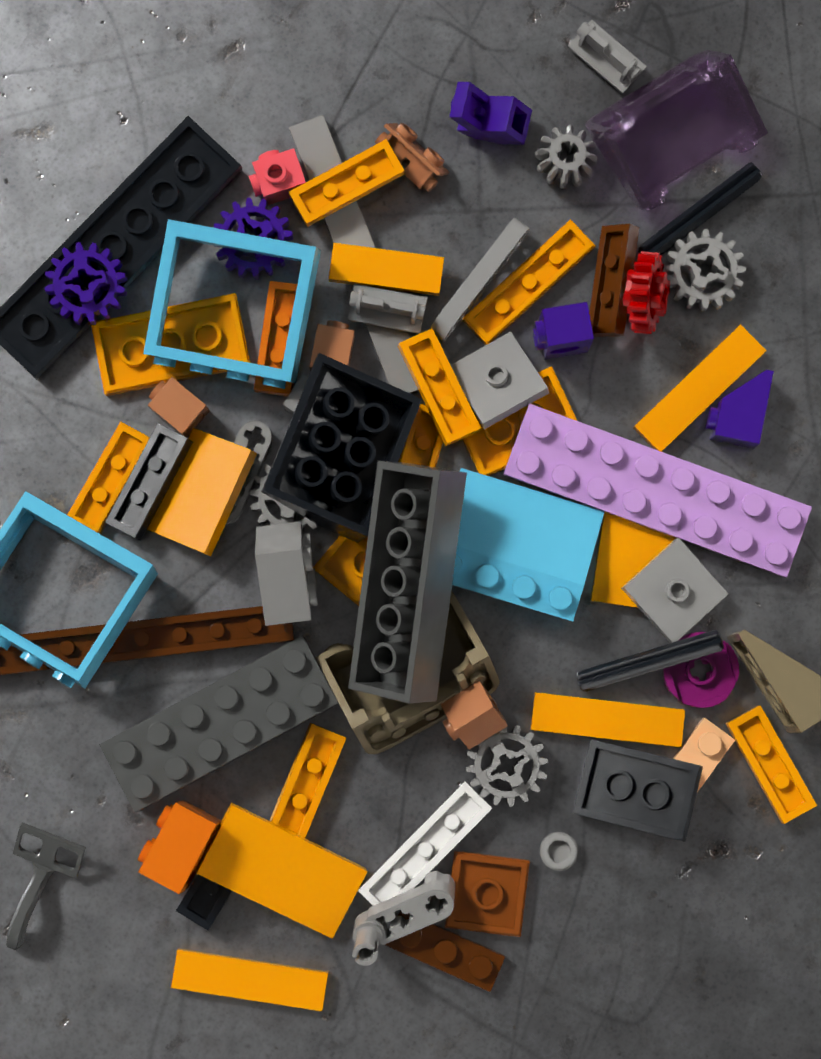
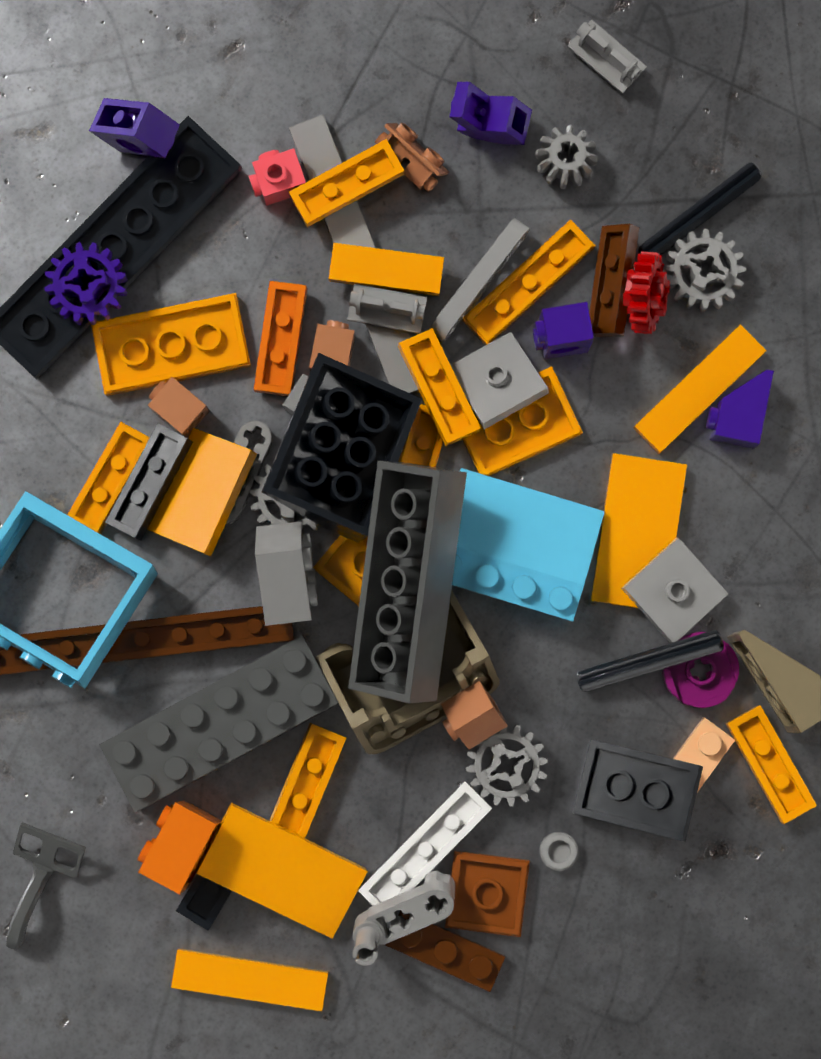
medium azure window [143,219,321,389] -> none
dark purple gear [213,197,293,280] -> none
lavender plate [503,403,812,578] -> none
light orange tile [530,692,685,747] -> none
clear purple windscreen [585,50,768,210] -> none
none -> dark purple brick [89,98,180,158]

